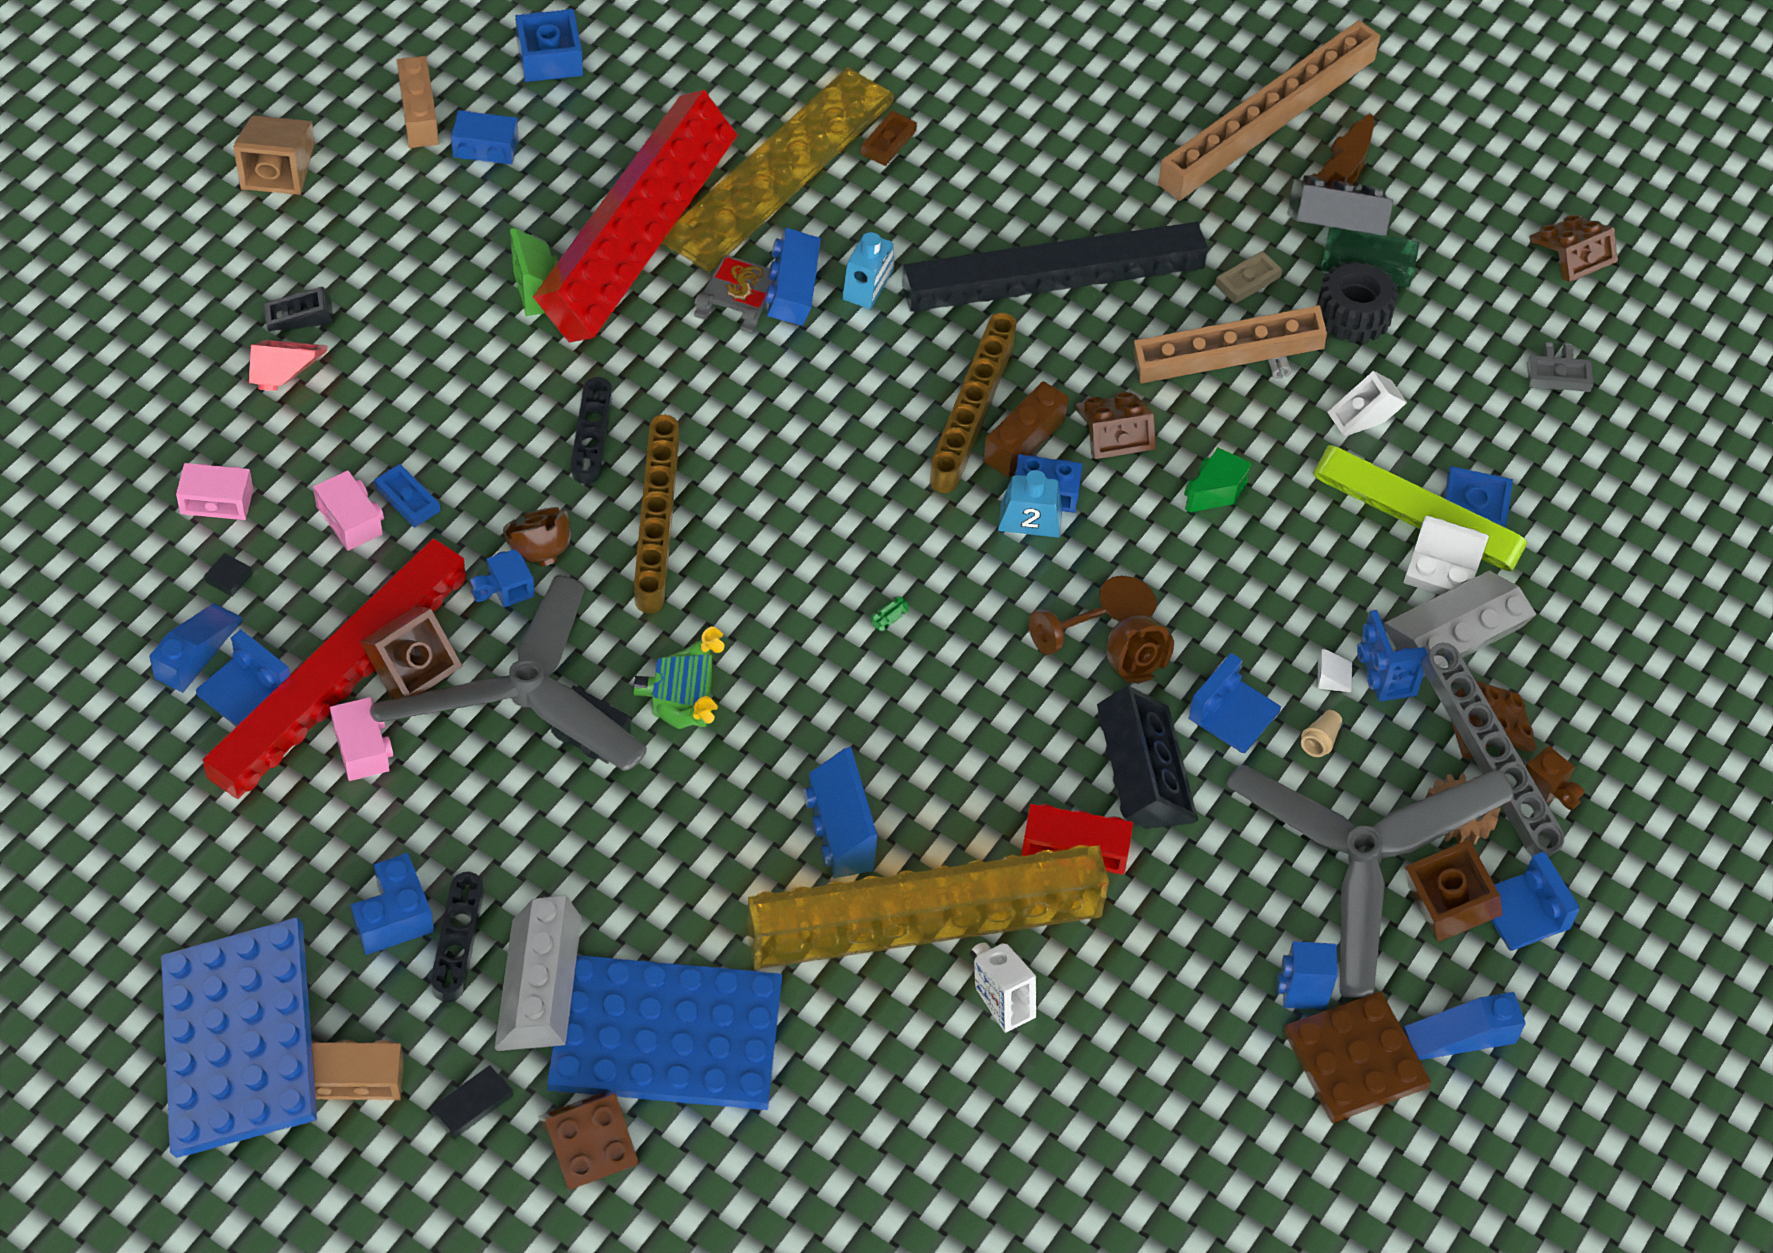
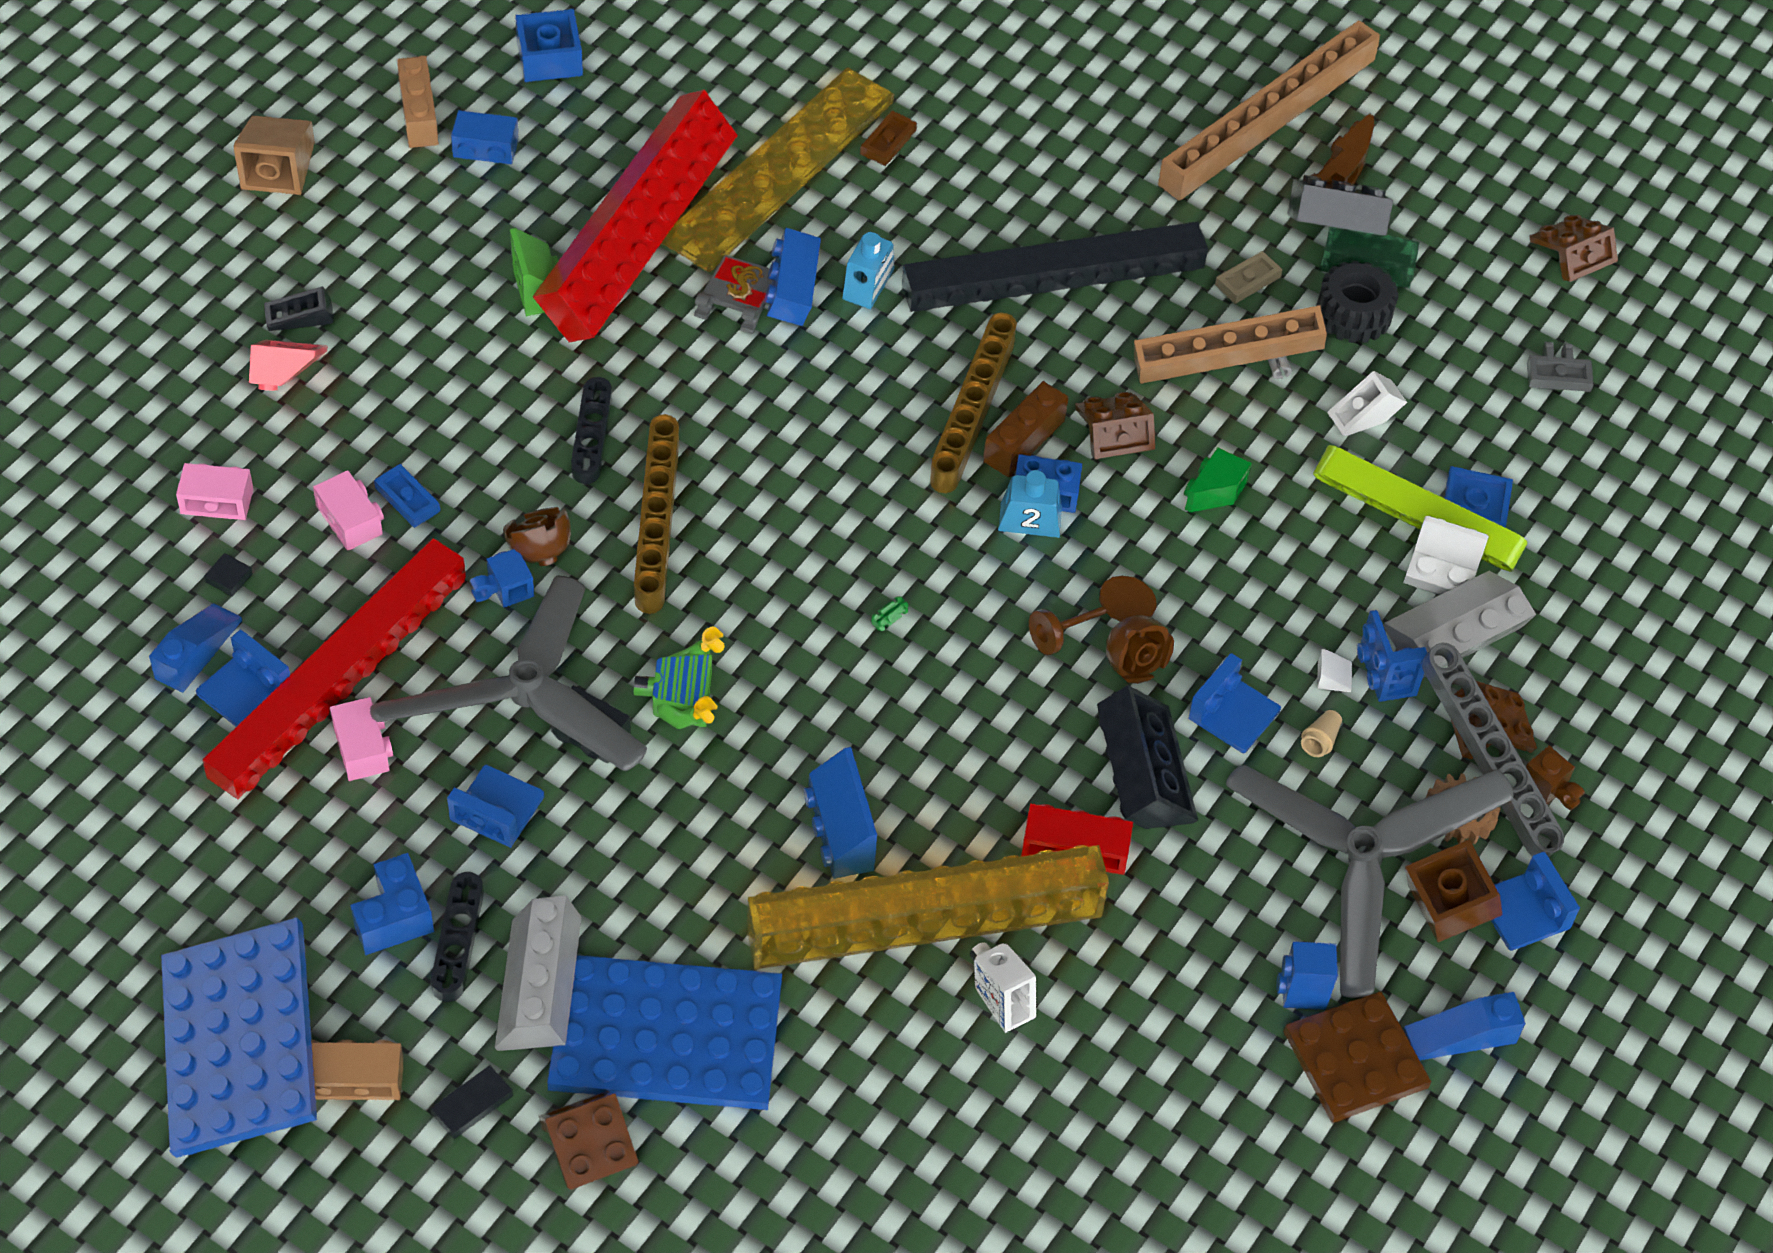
reddish brown brick [360,606,463,700] -> none
none -> blue bracket [447,765,545,848]

